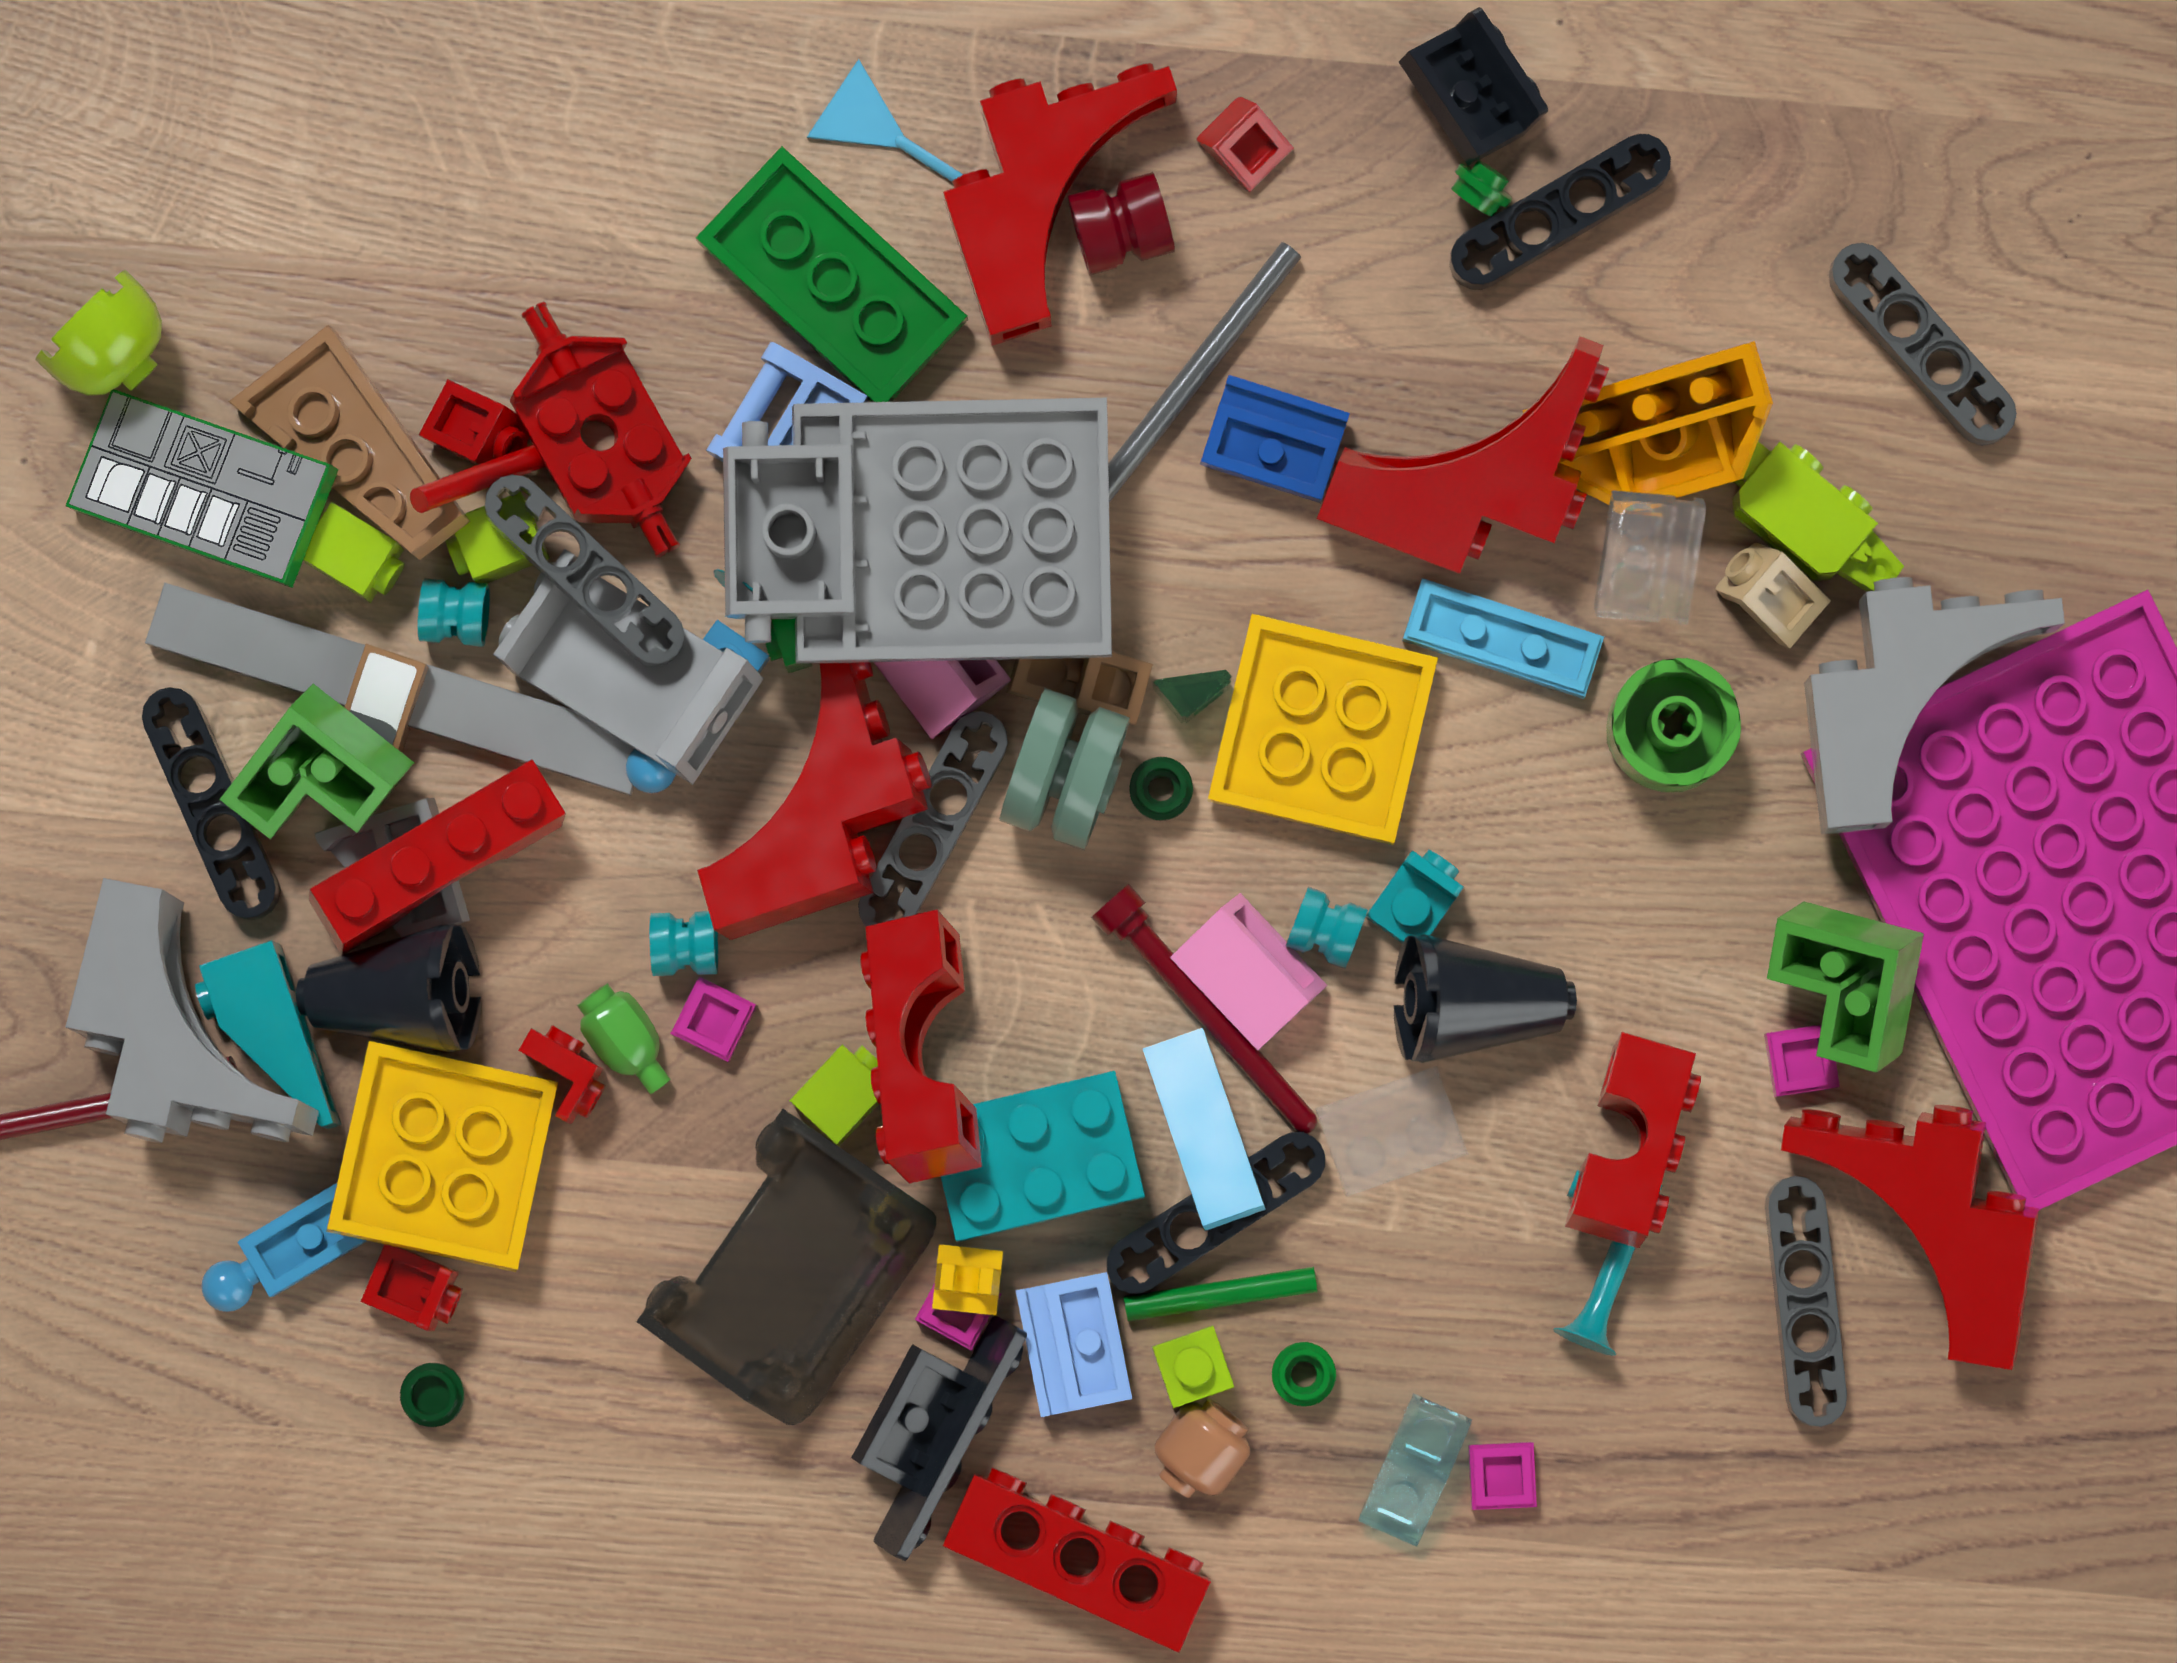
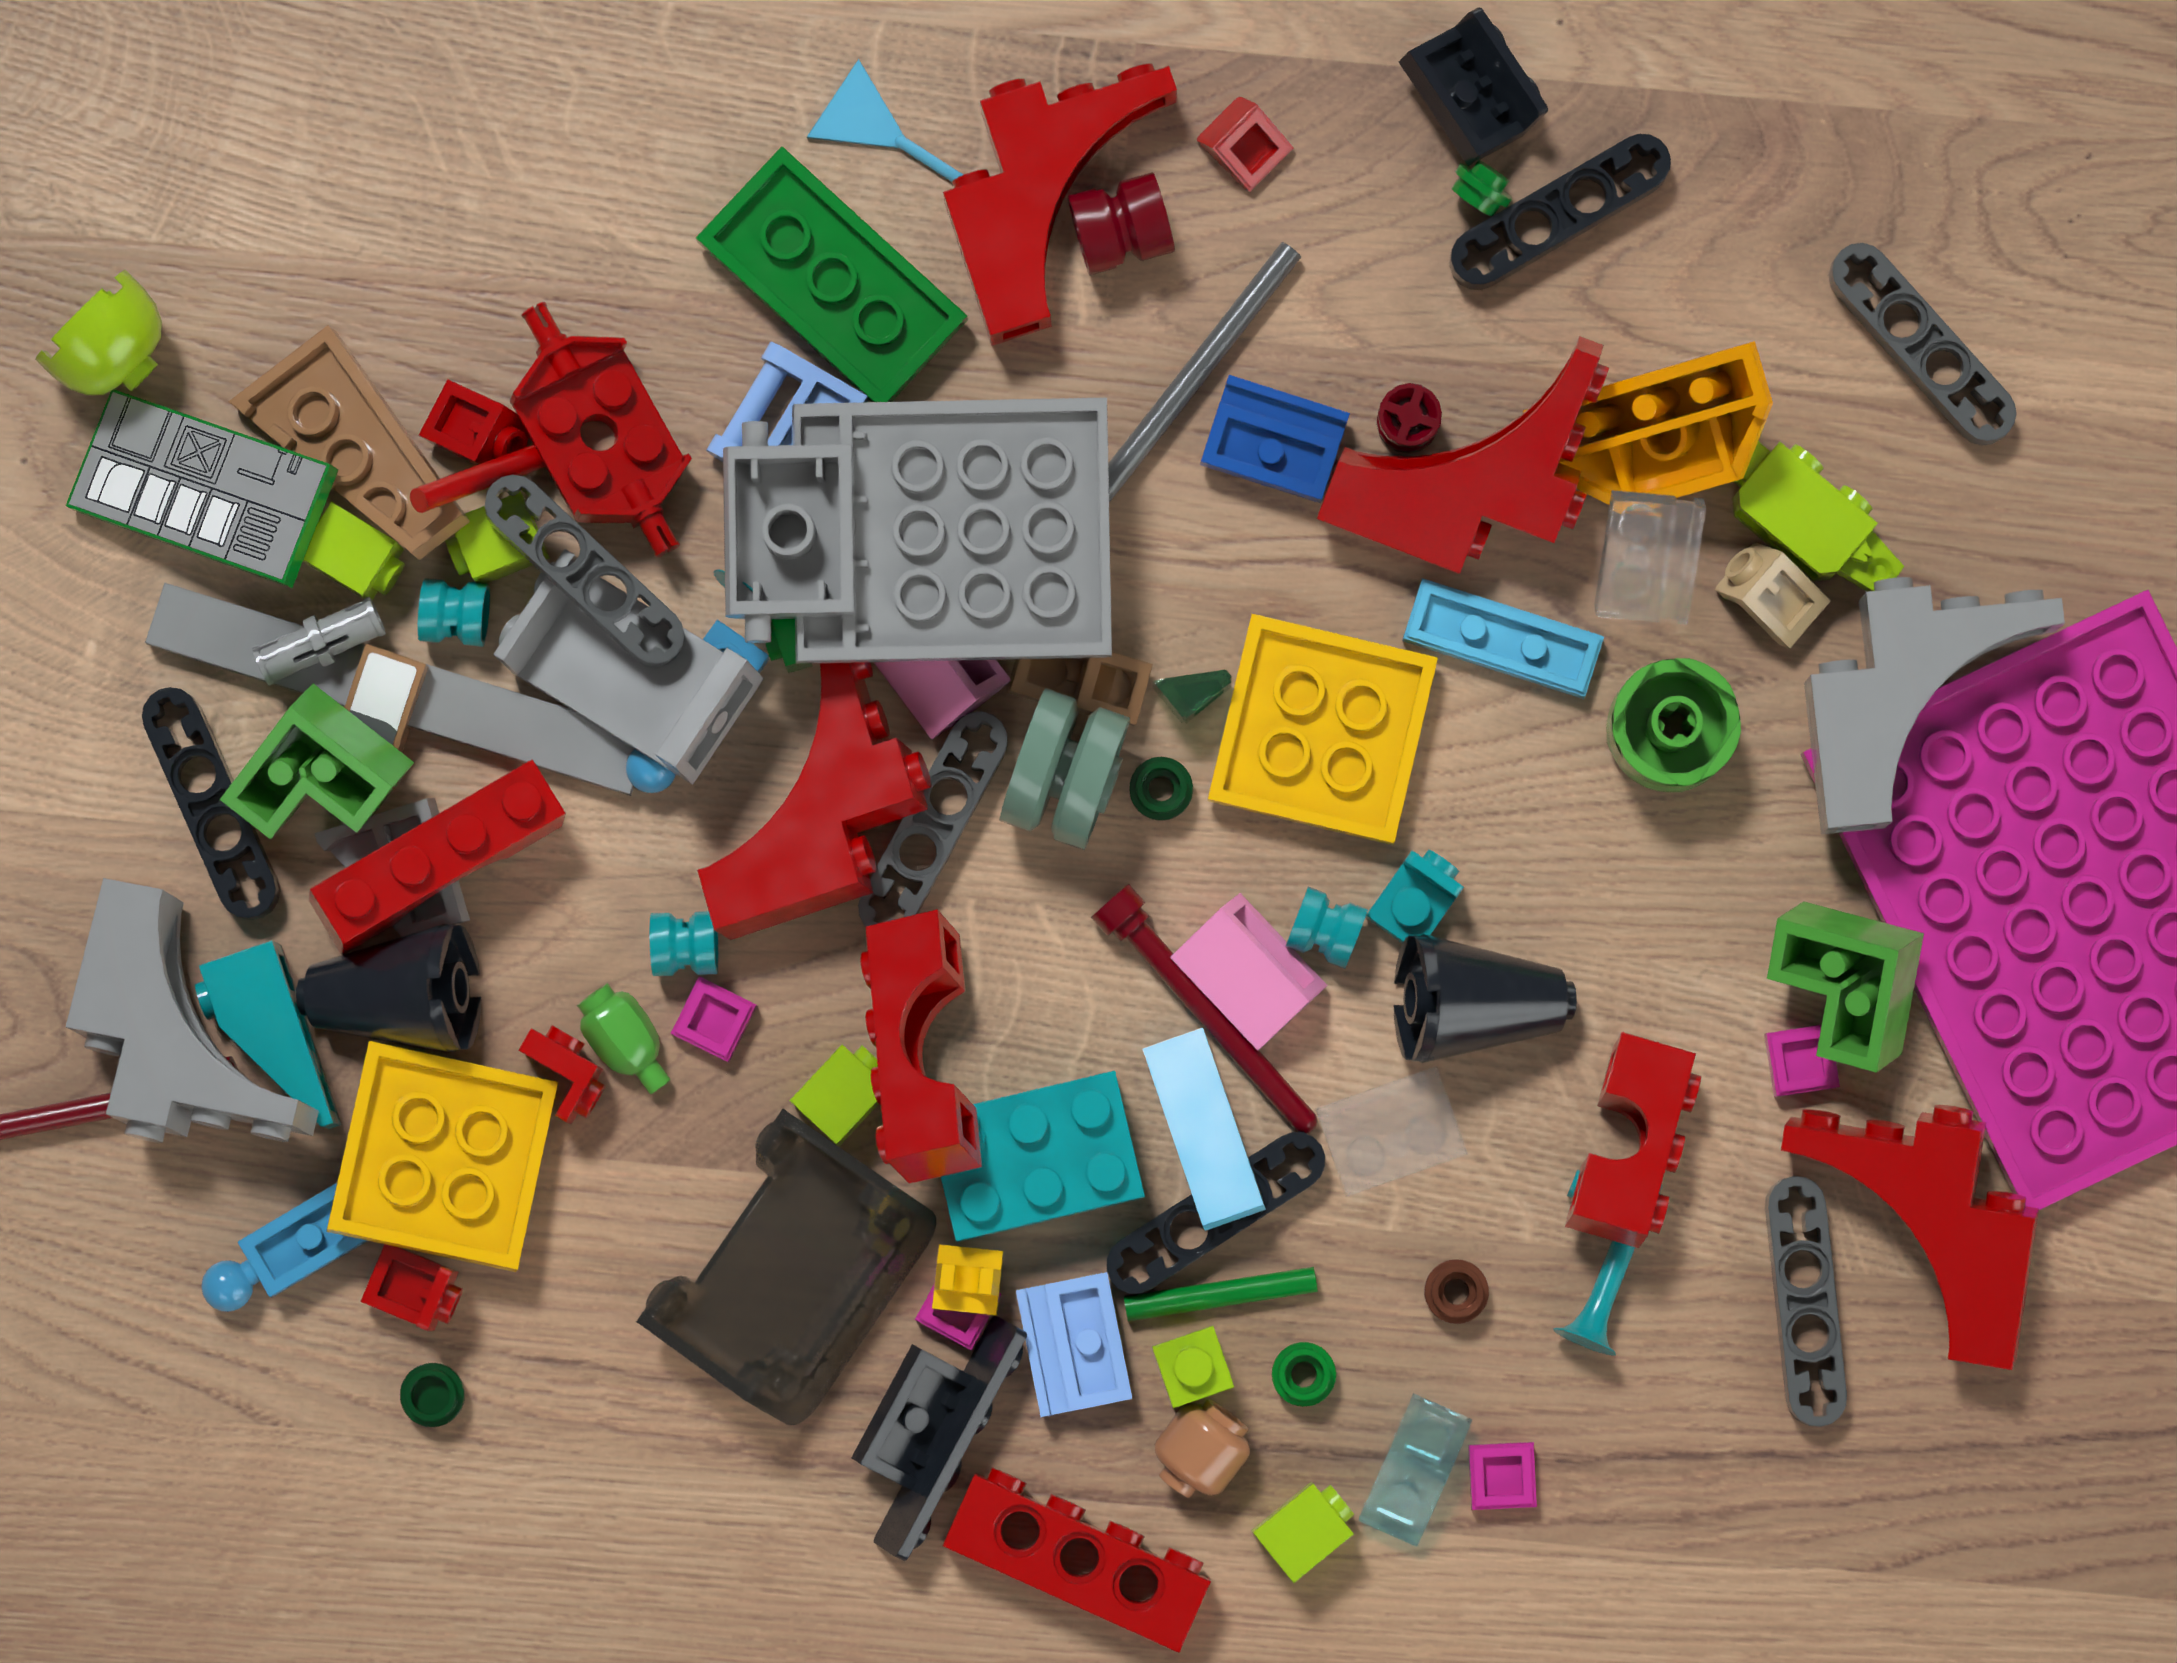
none -> light grey pin [252,597,386,686]
none -> lime brick [1251,1482,1355,1583]
none -> dark red wheel [1376,383,1442,454]
none -> copper plate [1424,1259,1489,1324]

